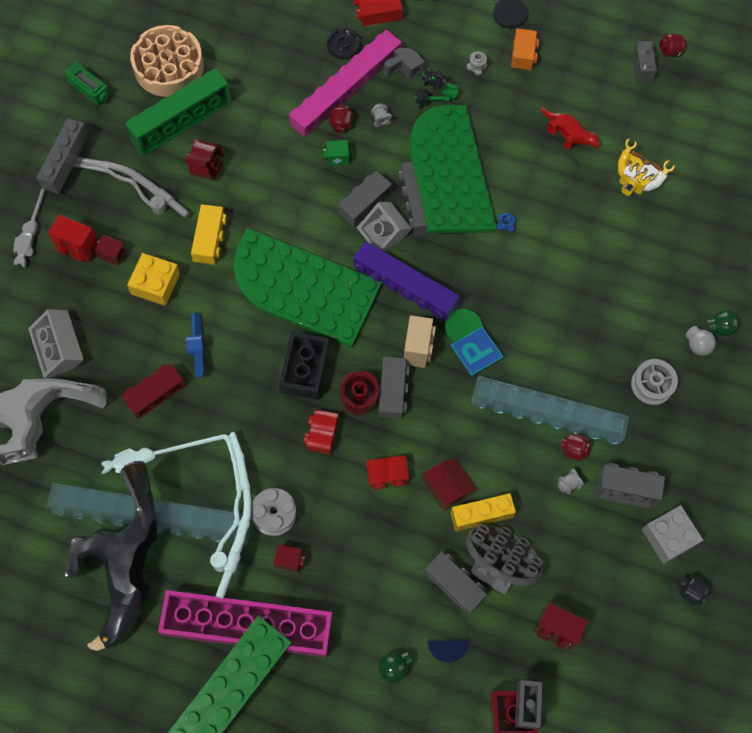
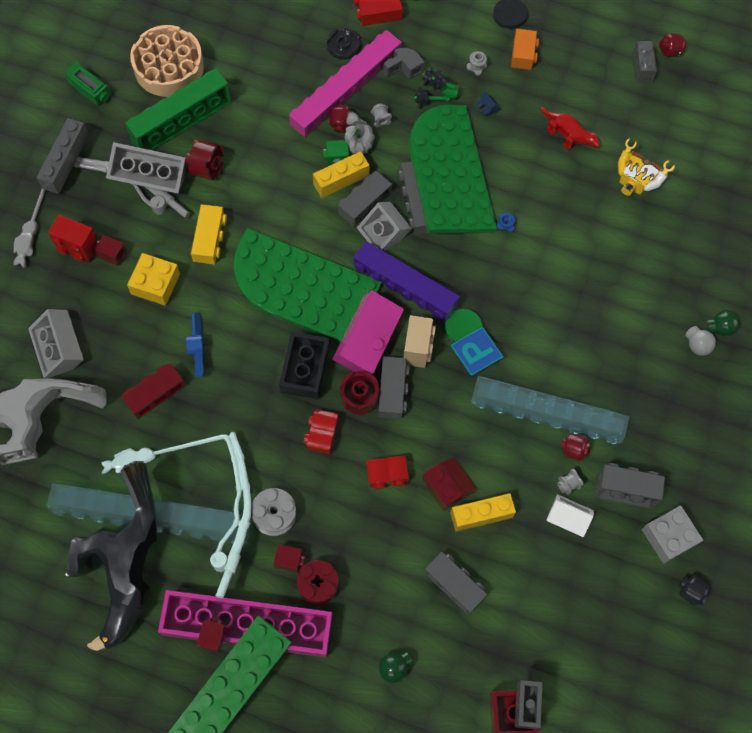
clear blue tile [427,641,469,663] -> none
dark grey bracket [466,524,543,595] -> none
dark red brick [533,603,588,651] -> none
light grey wheel [631,359,678,405] -> none
none -> light grey slope [106,142,187,194]
none -> dark red brick [197,618,227,653]
none -> dark red brick [297,560,338,606]
none -> yellow brick [313,151,369,198]
none -> dark pink brick [332,290,404,374]
none -> light grey piece [344,112,375,154]
none -> dark blue tile [477,92,501,117]
none -> white brick [546,494,594,537]

